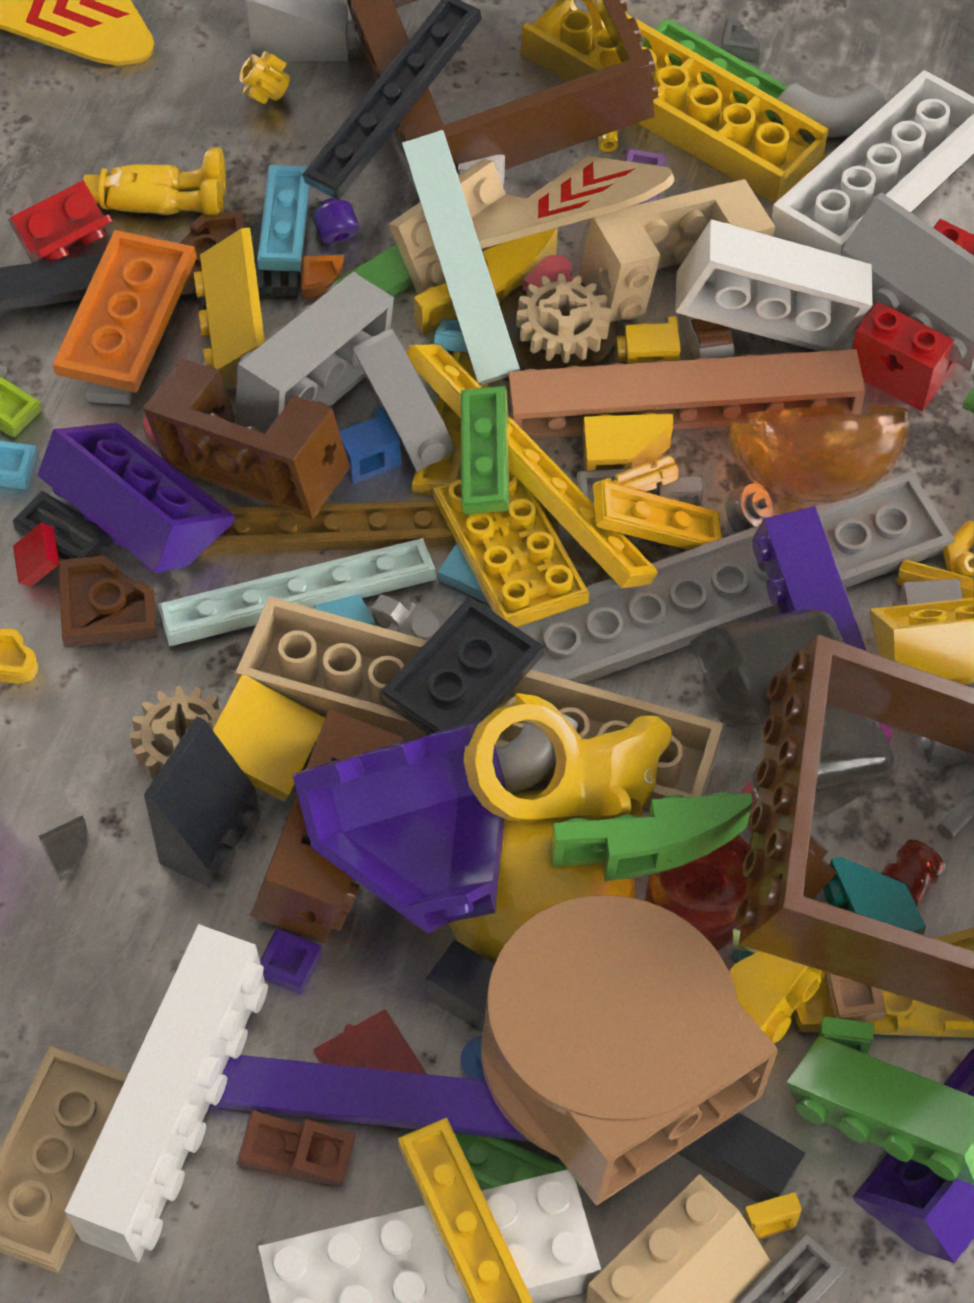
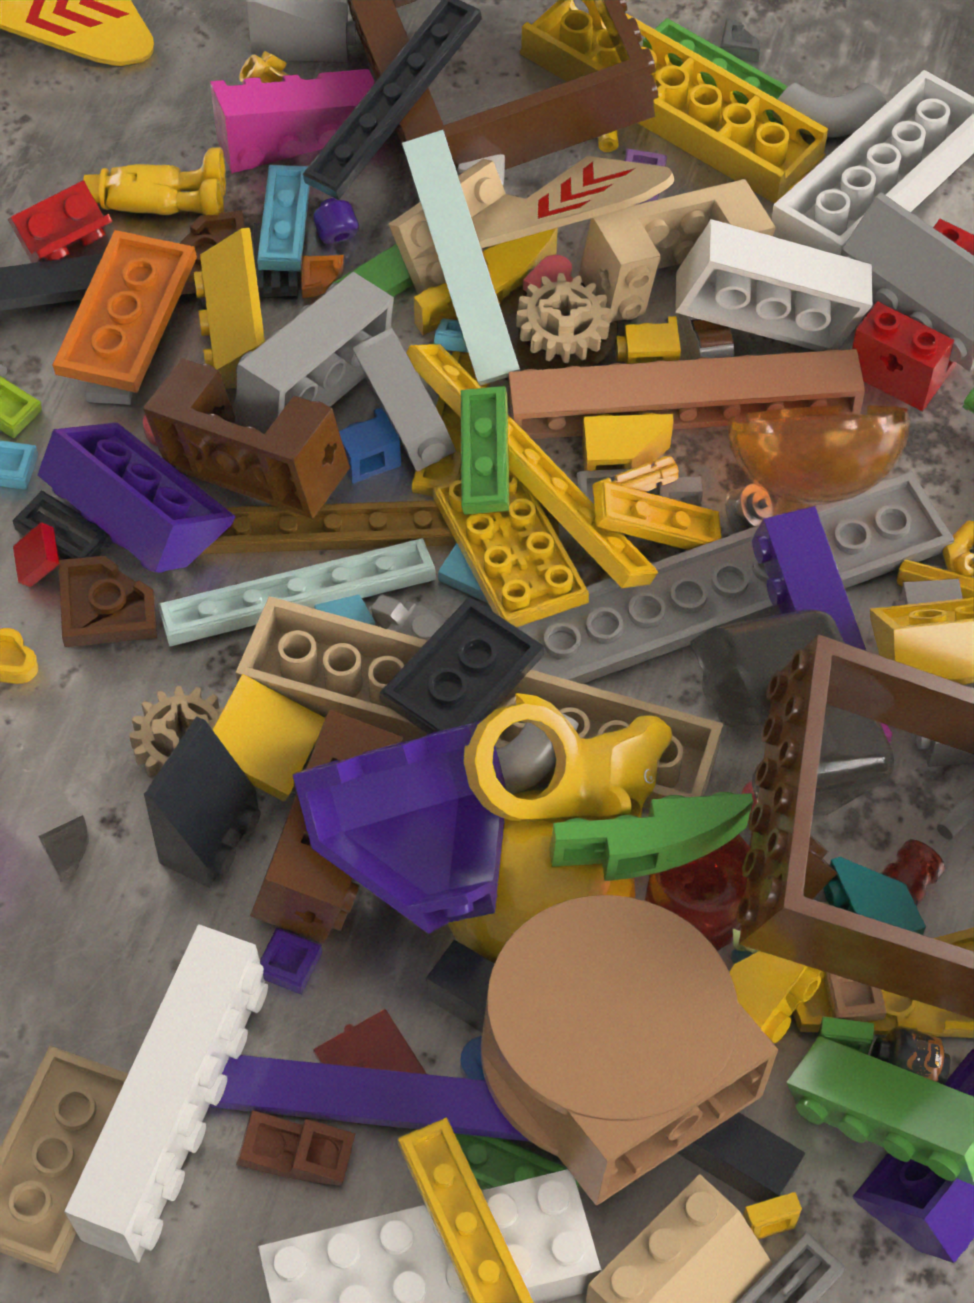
none -> dark pink wedge [210,69,375,174]
none -> black head [870,1026,951,1085]

